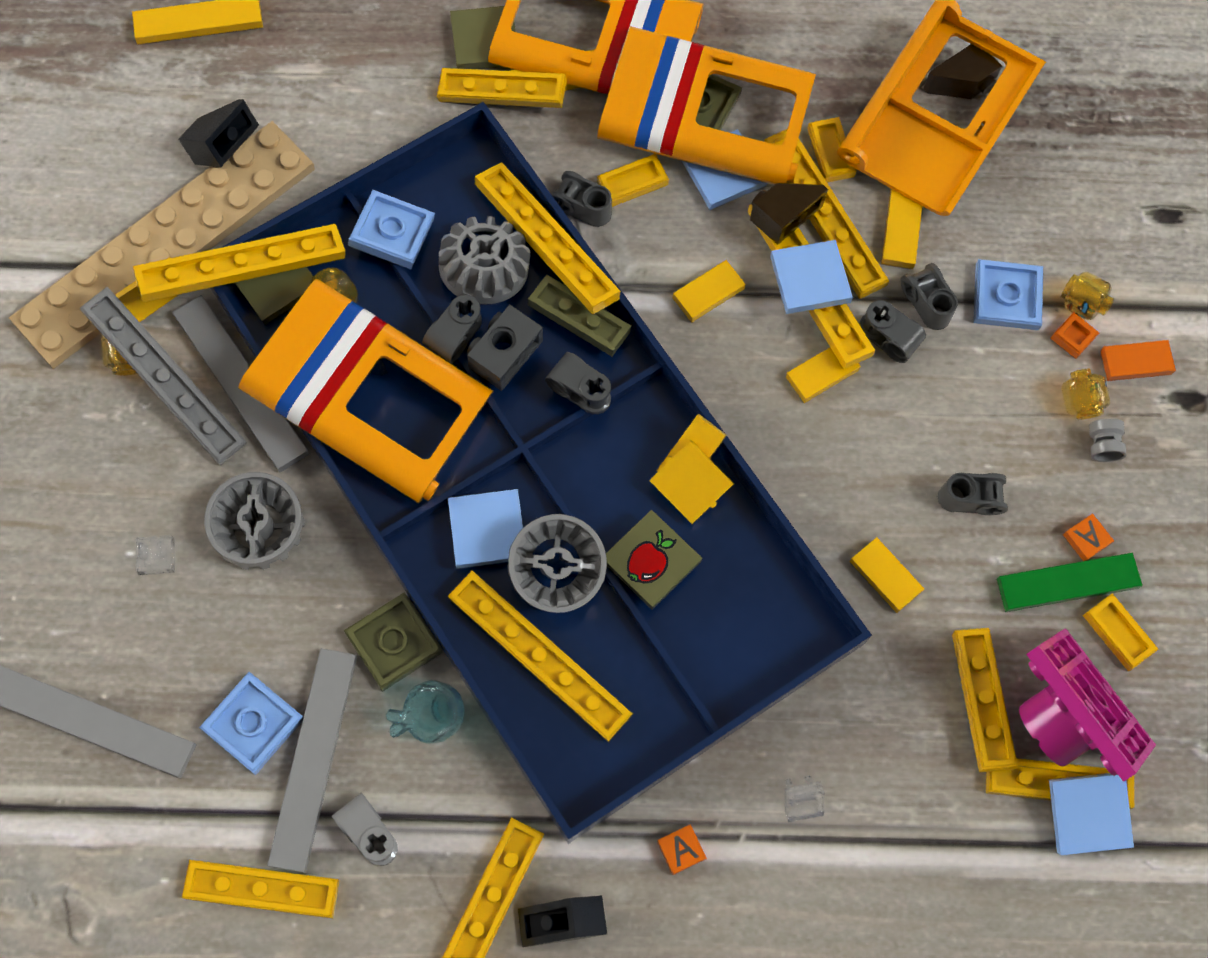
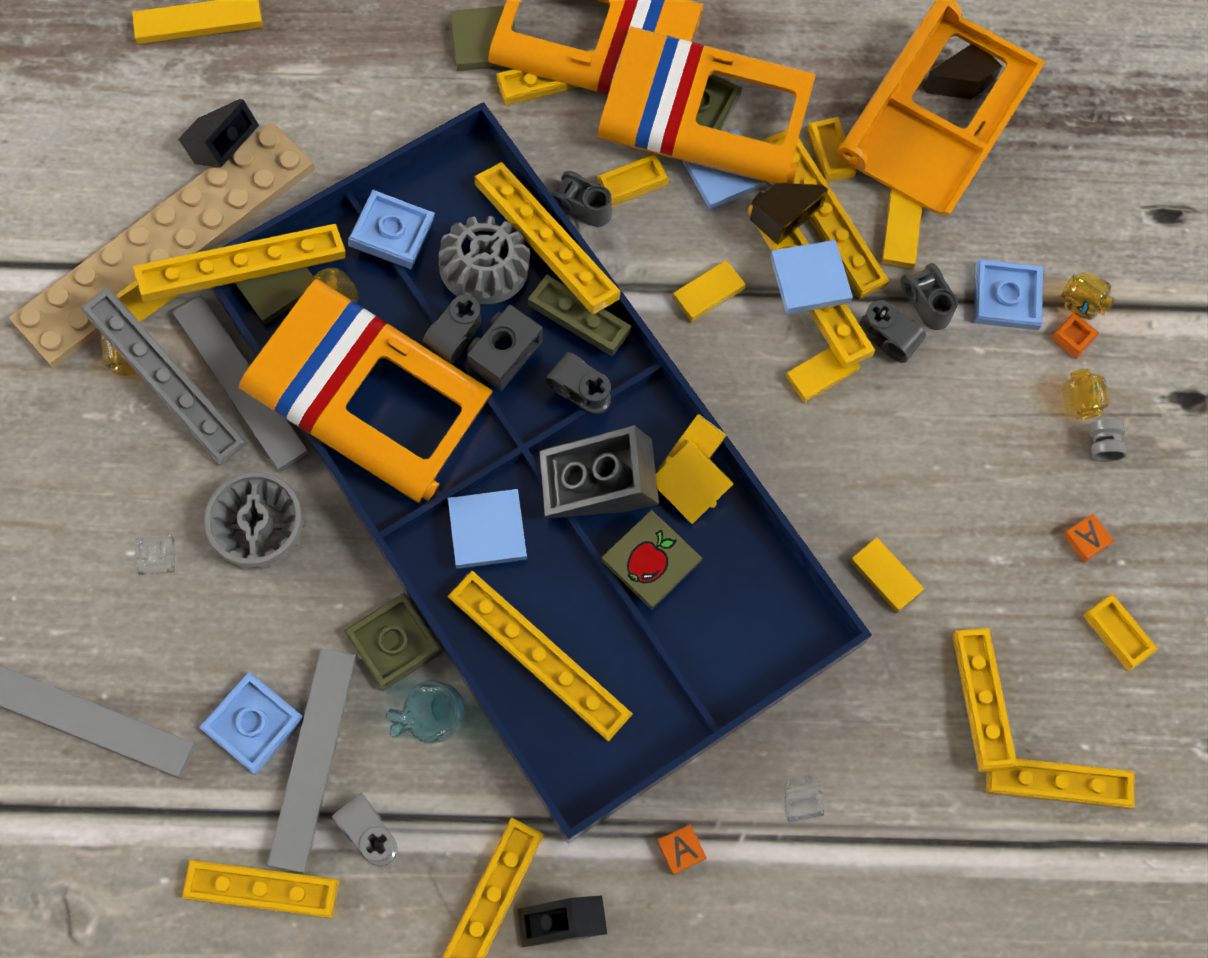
yellow tile [437,68,567,108] -> none
light grey gear [508,514,607,613] -> none
dark grey piece [937,472,1008,515] -> none
green tile [996,553,1143,613] -> none
dark pink piece [1019,628,1156,782] -> none
light blue tile [1049,773,1134,855] -> none
orange tile [1100,340,1176,381] -> none
none -> dark grey slope [540,425,659,518]

